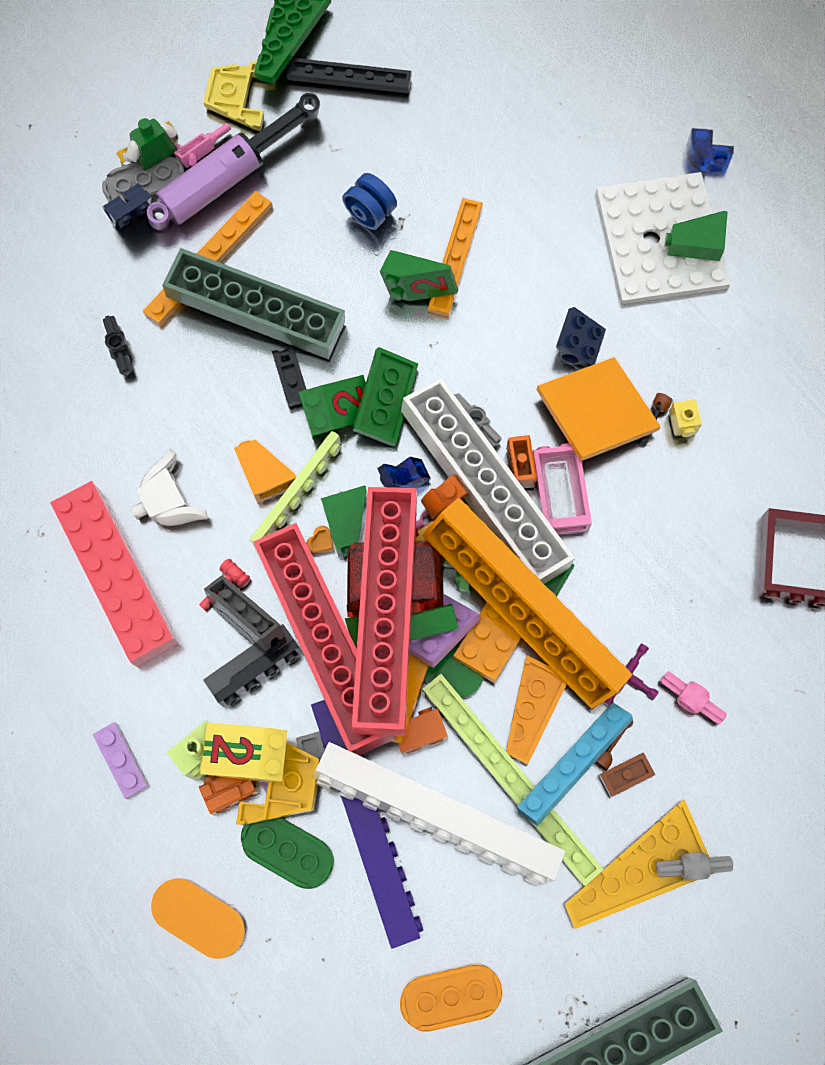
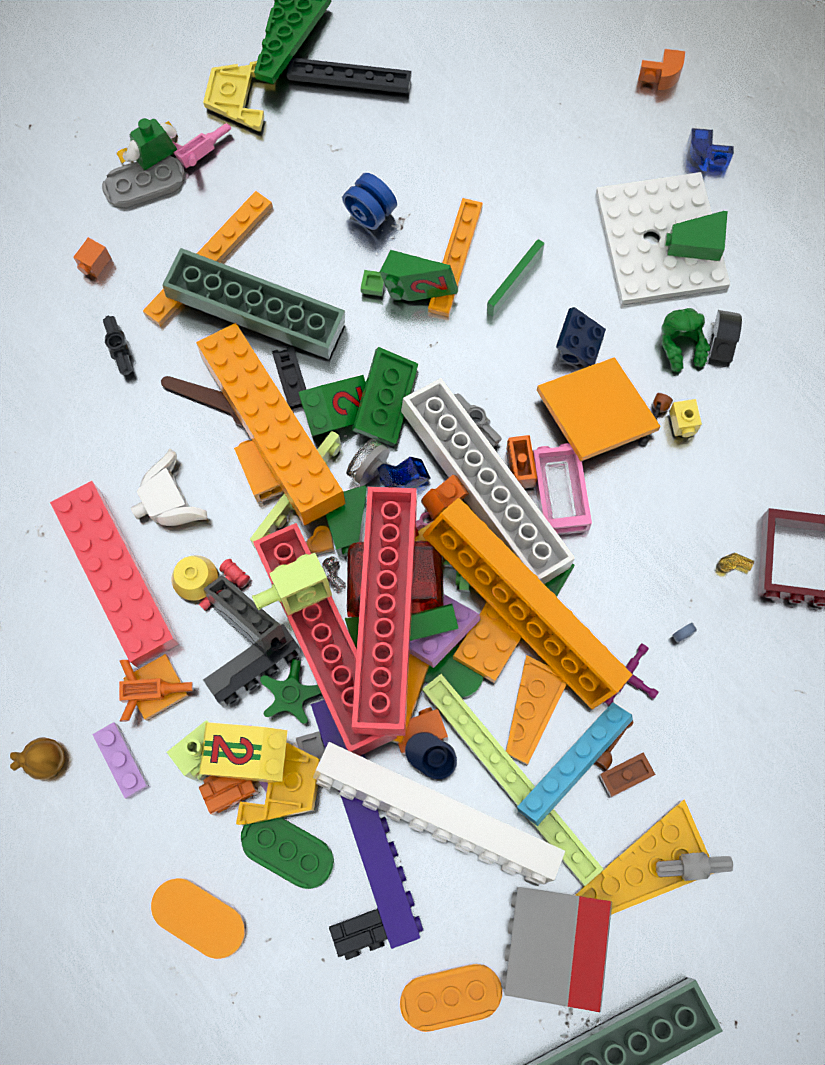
dark blue plate [102,183,152,228] -> none
lavender piece [147,93,320,230] -> none
bright pink axle [660,671,727,725] -> none
none -> pearl gold hat [10,737,65,780]
none -> orange brick [73,237,111,278]
none -> orange piece [119,660,193,722]
none -> light orange tile [123,654,189,721]
none -> reddish brown sword [161,376,243,427]
none -> light yellow cone [171,555,218,600]
none -> light orange brick [196,323,346,526]
none -> yellowish green brick [252,553,332,616]
none -> green animal [260,660,321,724]
none -> clear arm [322,556,346,592]
none -> black brick [329,908,388,960]
none -> piece [346,438,390,486]
none -> bright green plate [360,270,385,296]
none -> dark blue cap [405,732,457,779]
none -> green tile [487,239,545,317]
none -> light grey panel [501,887,612,1012]
none -> orange brick [638,49,685,90]
none -> green hair [661,308,710,372]
none -> sand blue tile [672,622,697,643]
none -> black brick [709,310,742,362]
none -> clear yellow arm [718,552,754,572]

